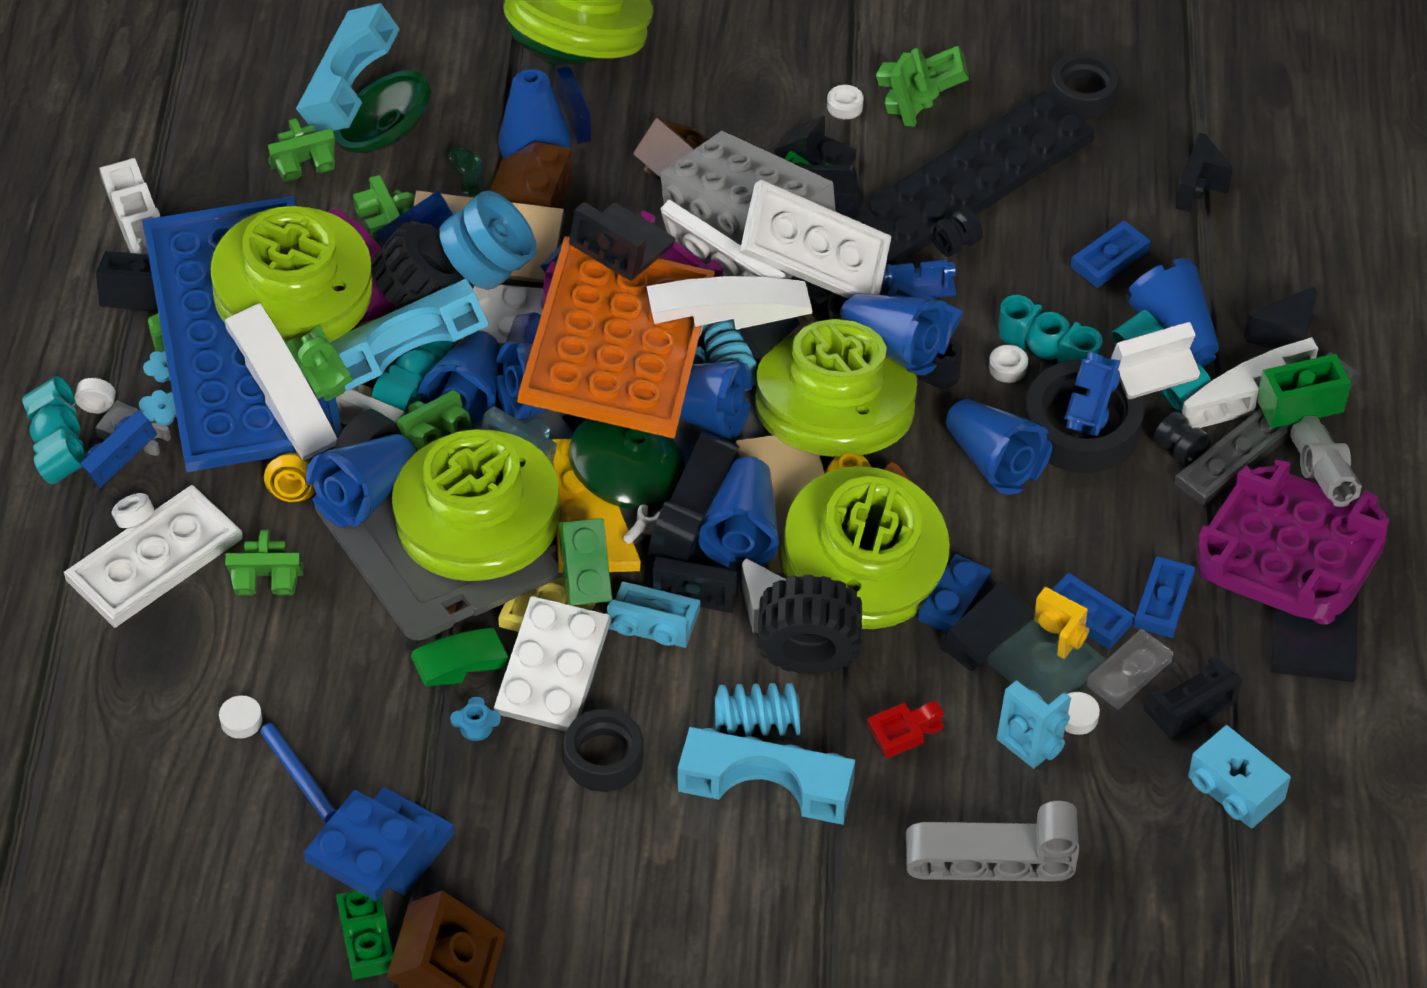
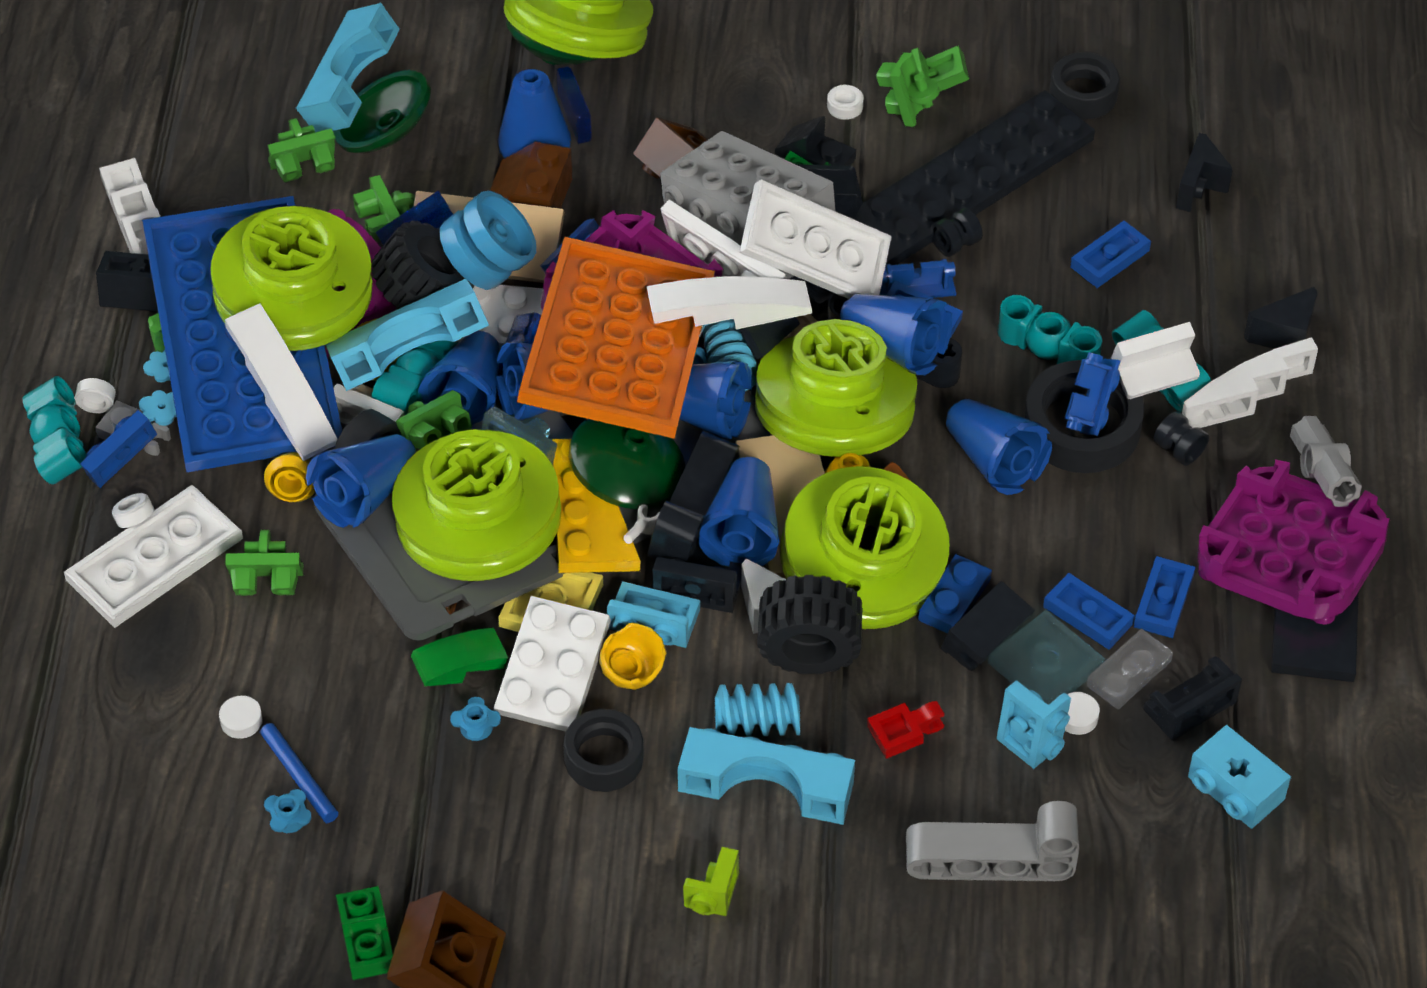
bright green hips [285,325,353,401] -> none
blue bracket [303,787,455,901] -> none
clear green arm [448,145,484,196] -> none
green brick [558,518,612,605] -> none
black bracket [569,202,675,281] -> none
white tile [989,345,1028,383] -> none
yellow bracket [1034,587,1089,659] -> none
blue cone [1126,258,1219,367] -> none
flat silver tile [1174,352,1360,507] -> none
green brick [1257,354,1351,429] -> none
none -> dark azure plate [264,789,312,833]
none -> yellow hair [599,623,667,690]
none -> lime bracket [683,847,739,916]

